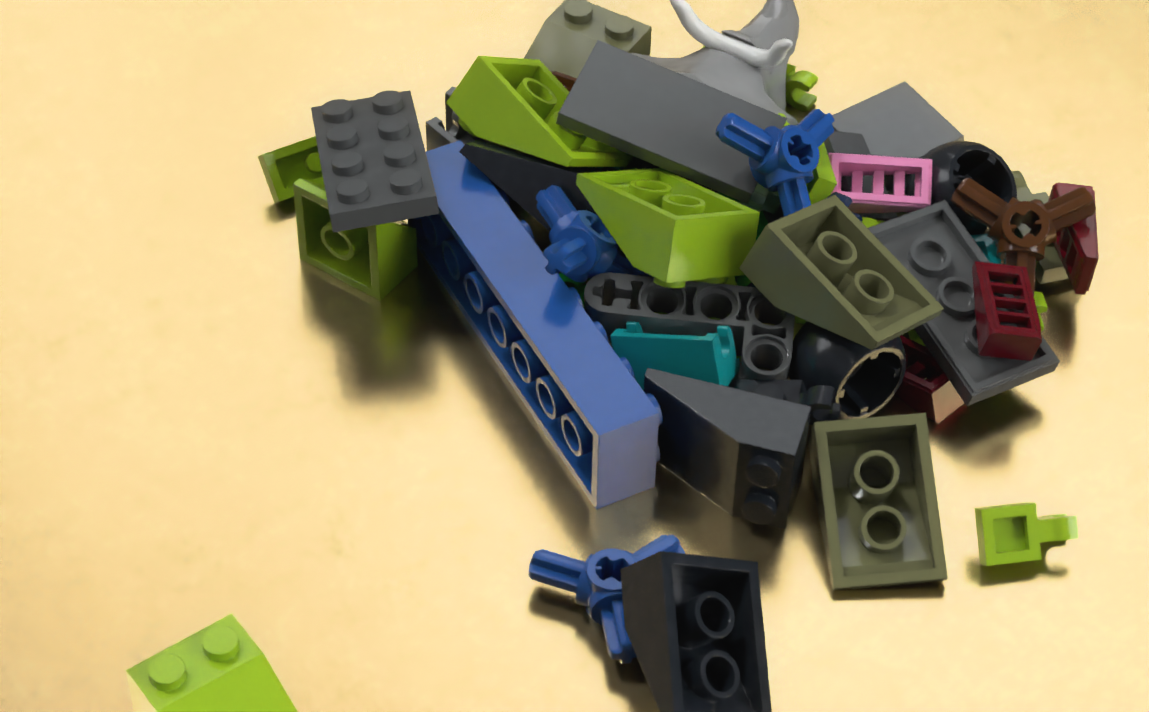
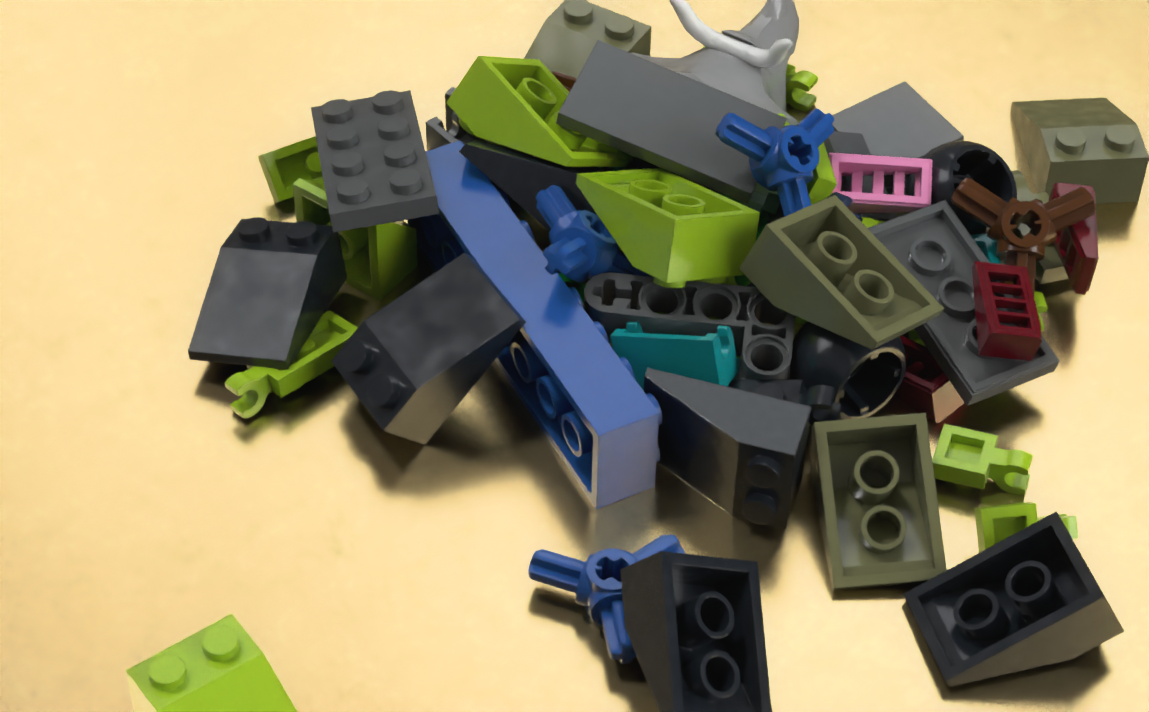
none -> black slope [188,217,347,369]
none -> lime plate [225,310,358,418]
none -> black slope [331,253,526,444]
none -> black slope [903,511,1125,687]
none -> lime plate [932,424,1033,495]
none -> olive slope [1011,97,1149,203]

